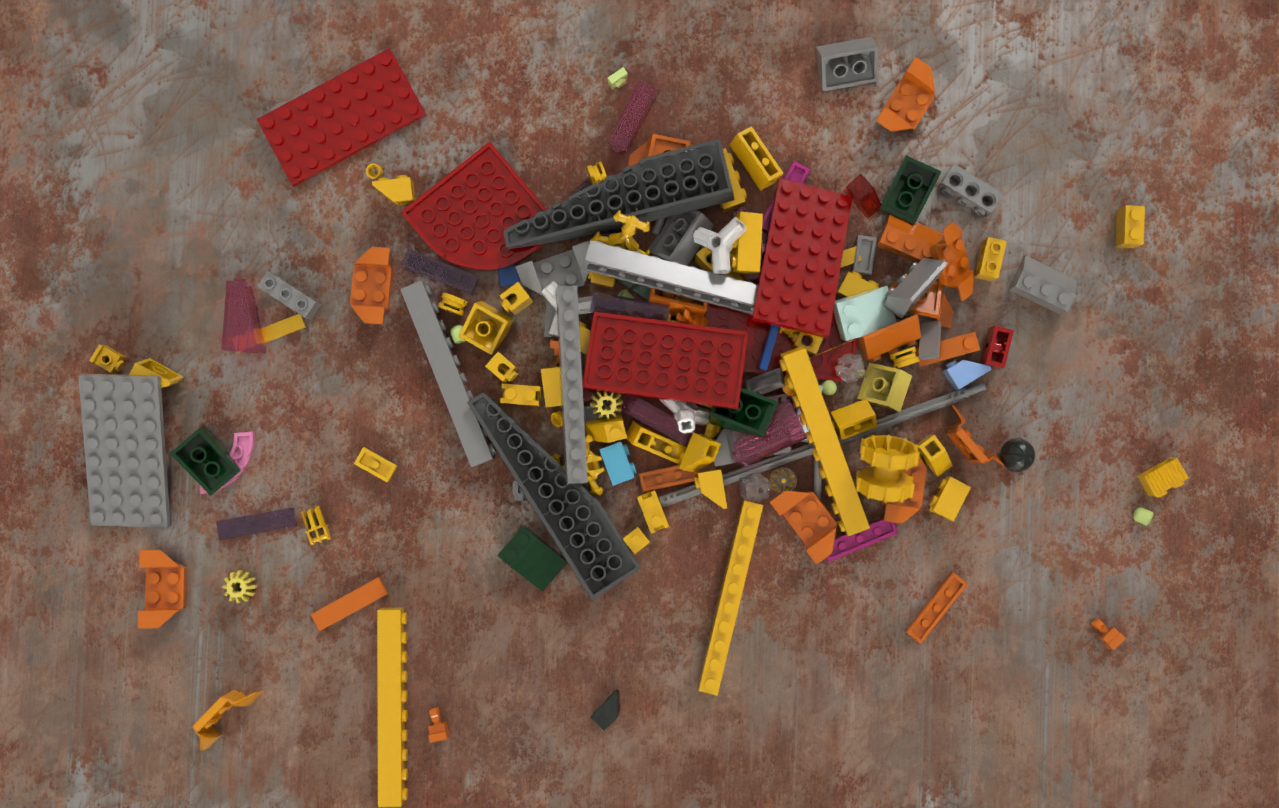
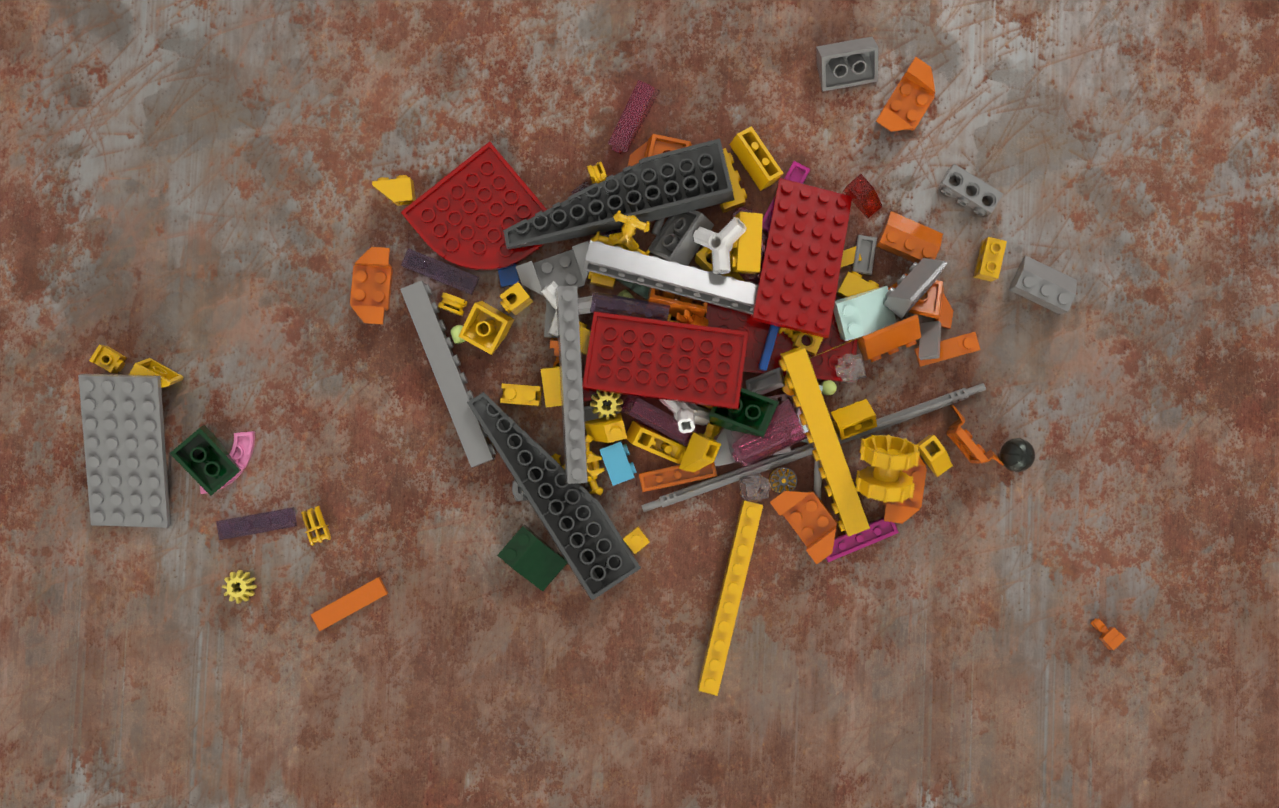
orange piece [138,550,187,629] -> none
light orange piece [192,690,264,751] -> none
clear pink slope [221,278,266,354] -> none
yellow sticker [233,314,305,353] -> none
red plate [256,48,427,187] -> none
light grey brick [257,271,322,321] -> none
yellow plate [354,447,398,483] -> none
yellow hinge [366,163,383,179] -> none
yellow brick [377,607,408,807] -> none
orange piece [428,707,450,743] -> none
yellow brick [485,352,520,384] -> none
yellow hinge [551,411,563,427] -> none
pearl dark grey slope [591,689,621,730] -> none
yellowish green plate [608,67,628,89] -> none
yellow brick [637,490,669,534] -> none
yellow slope [694,469,727,509] -> none
light yellow slope [857,363,912,412] -> none
dark green slope [880,155,942,225] -> none
yellow wheel [889,347,920,369] -> none
orange tile [904,571,968,644] -> none
yellow brick [928,476,971,522] -> none
orange piece [930,222,974,301] -> none
light blue slope [942,359,992,390] -> none
red brick [980,326,1014,369] -> none
yellow brick [1115,205,1145,248] -> none
yellowish green piece [1133,507,1154,526] -> none
yellow brick [1137,457,1189,498] -> none

